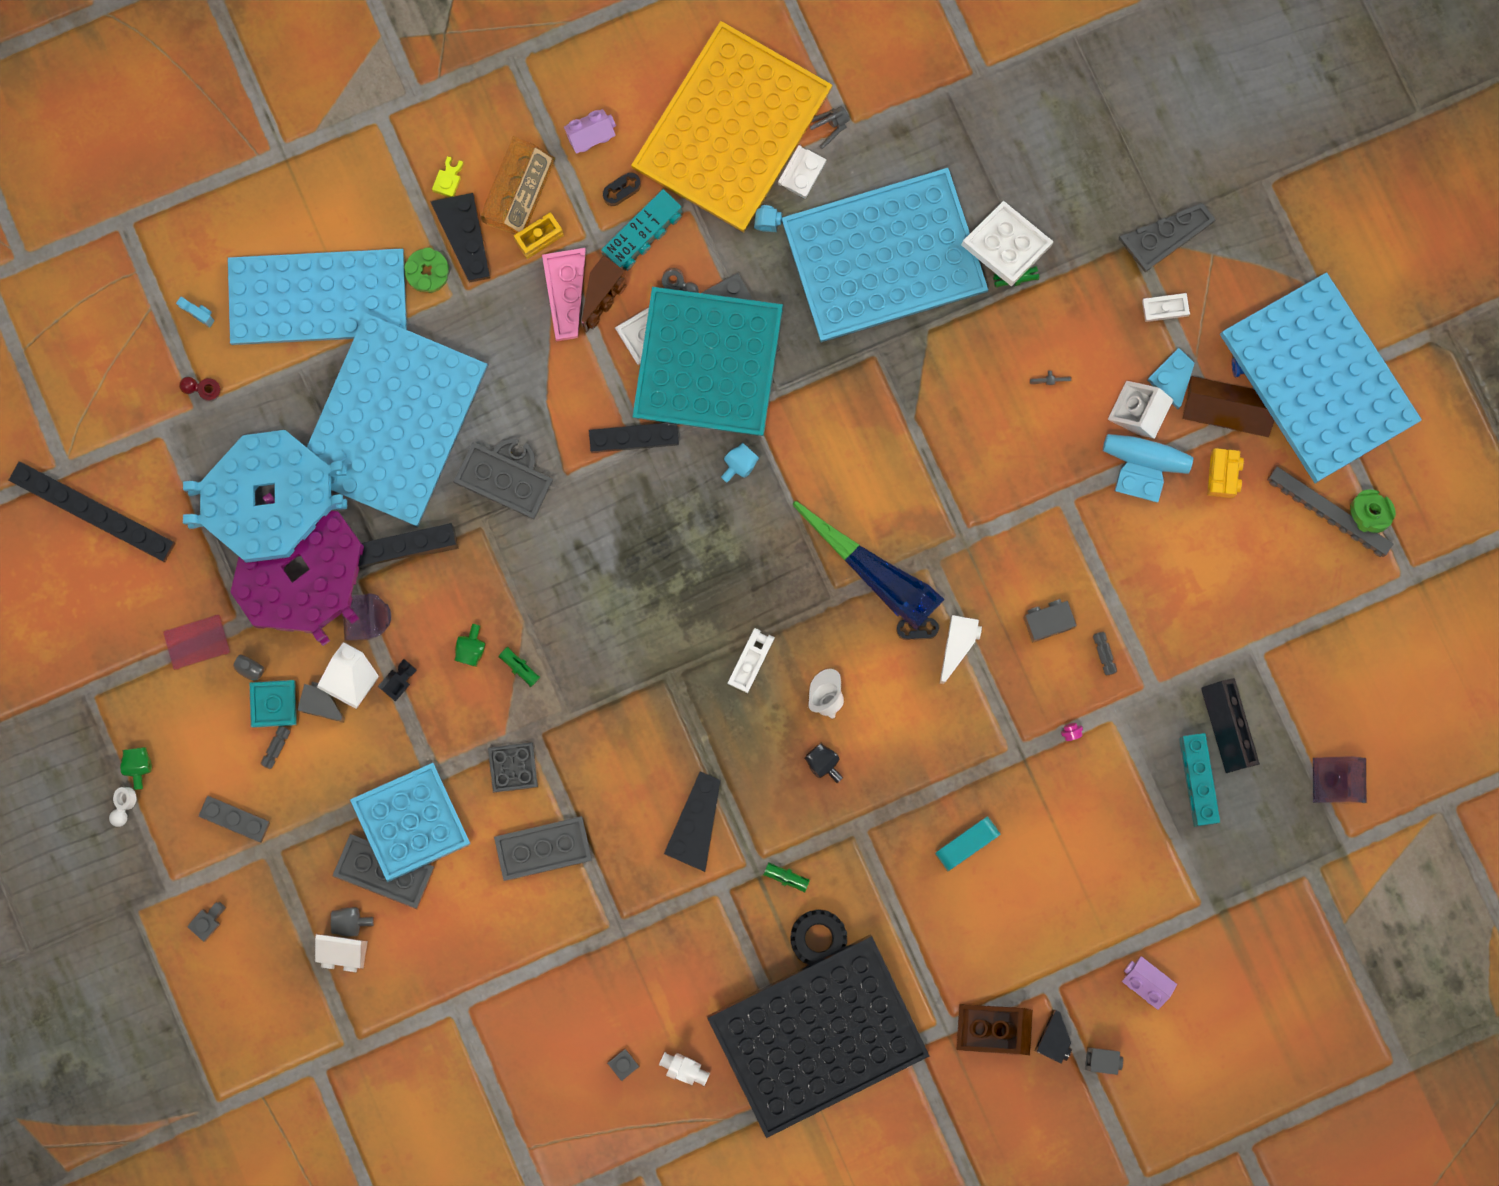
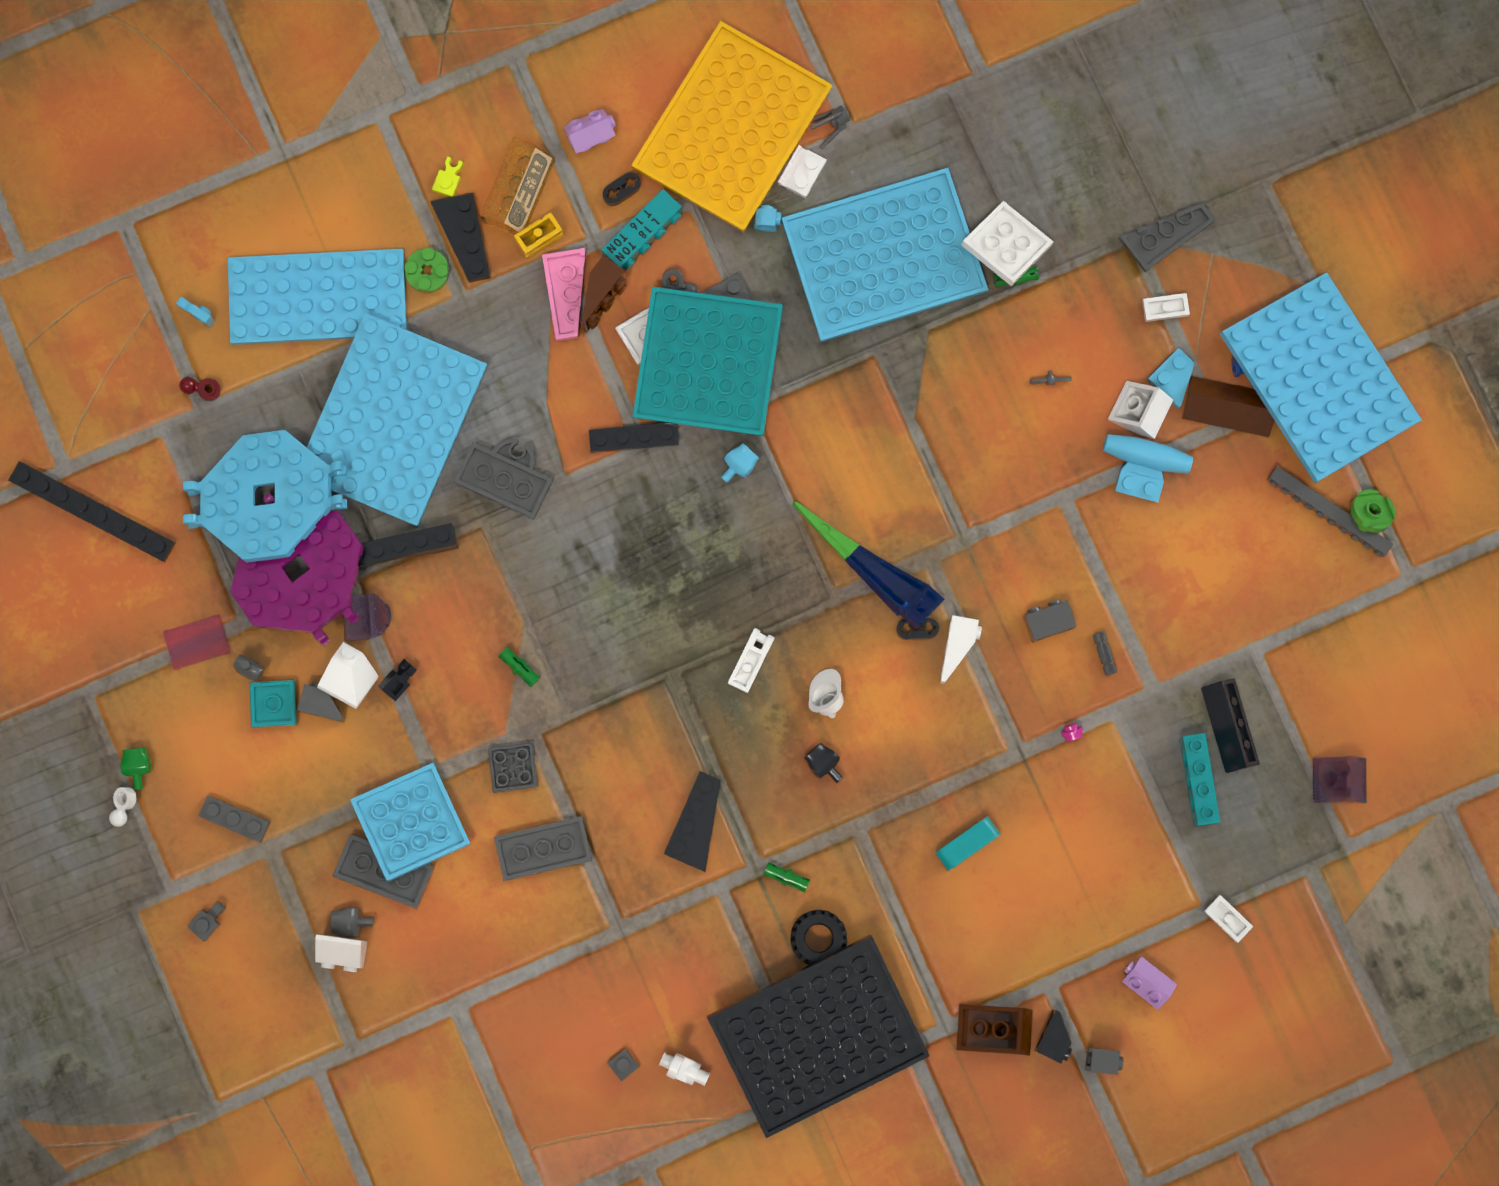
dark grey axle [261,726,290,769] -> none
green piece [454,624,486,667] -> none
yellow brick [1207,448,1244,498] -> none
none -> white plate [1203,895,1253,943]

